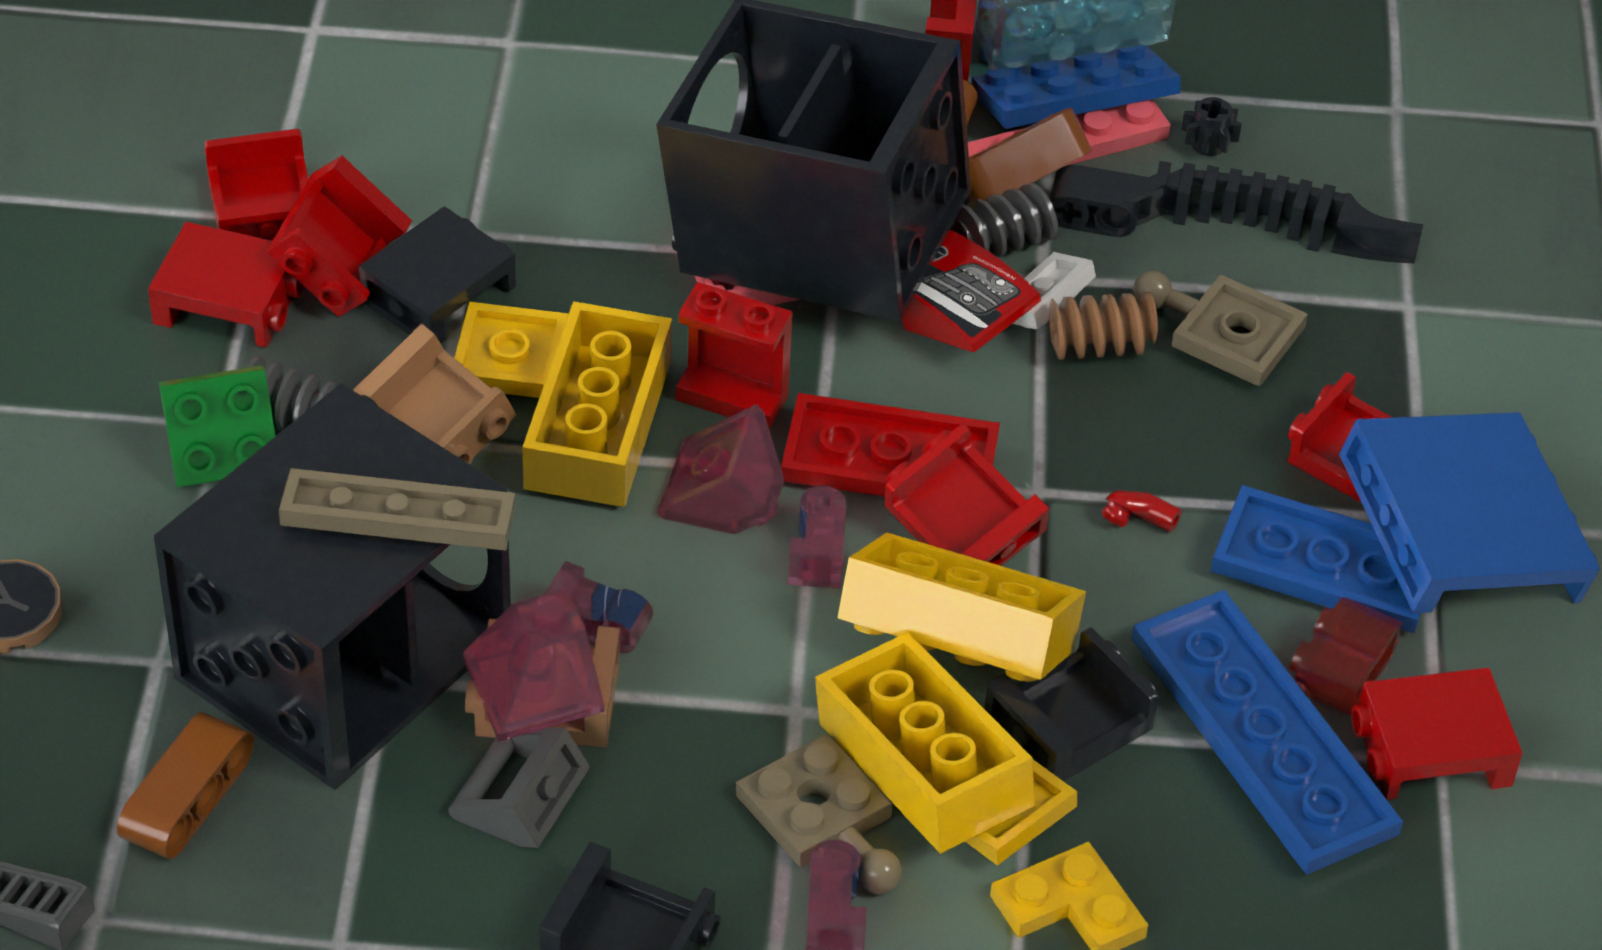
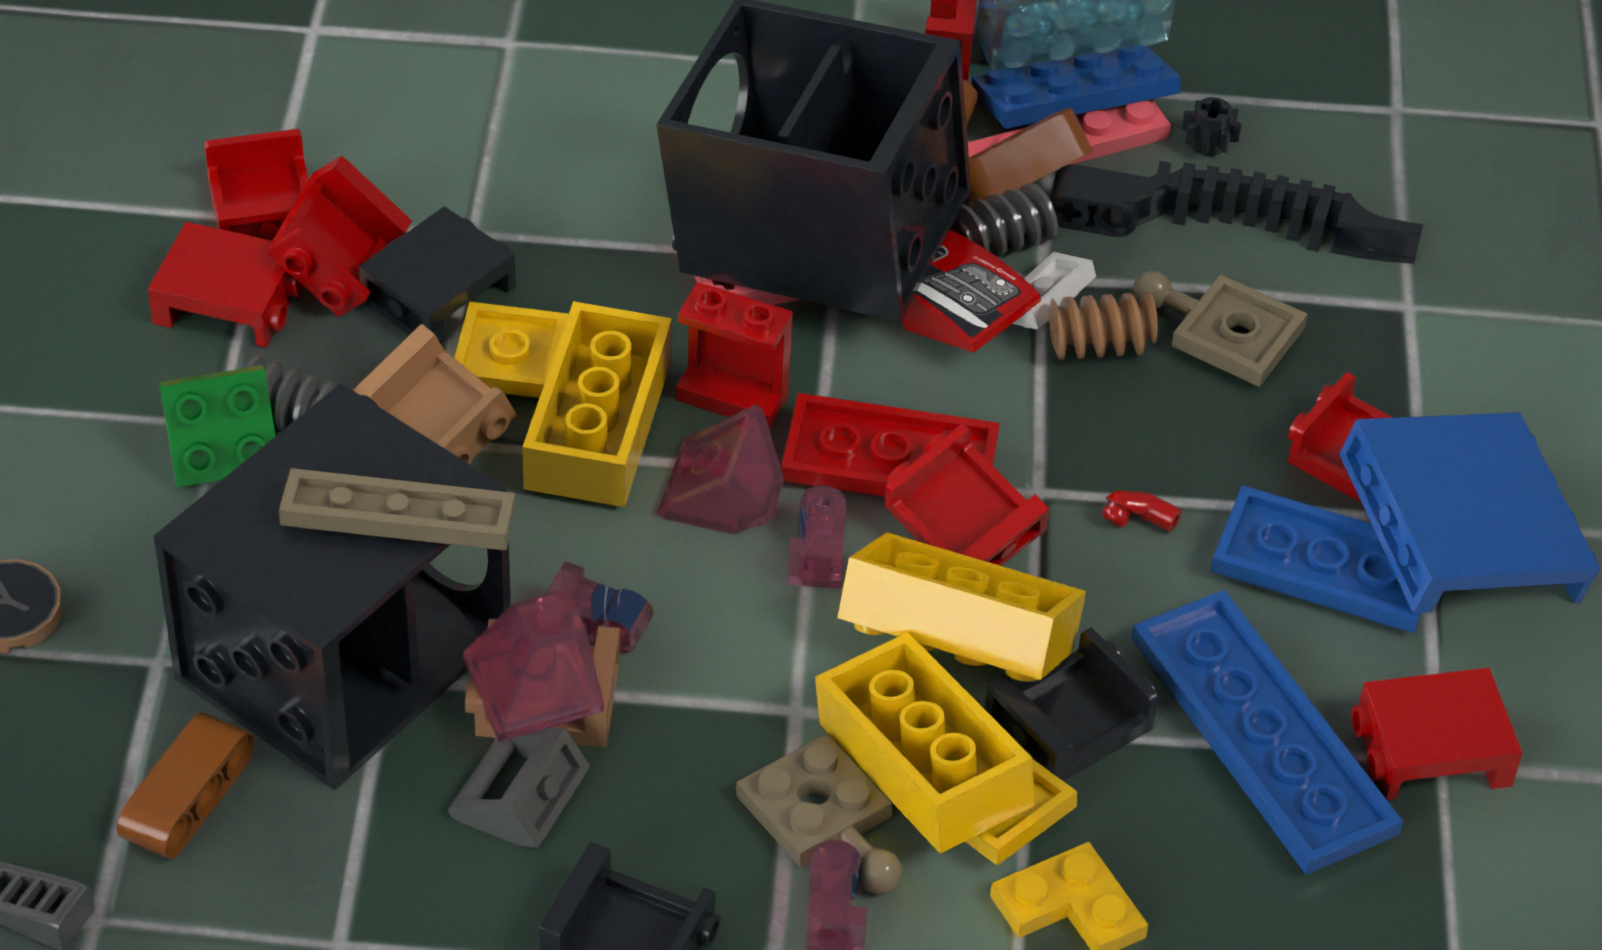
clear red brick [1290,597,1403,715] -> none

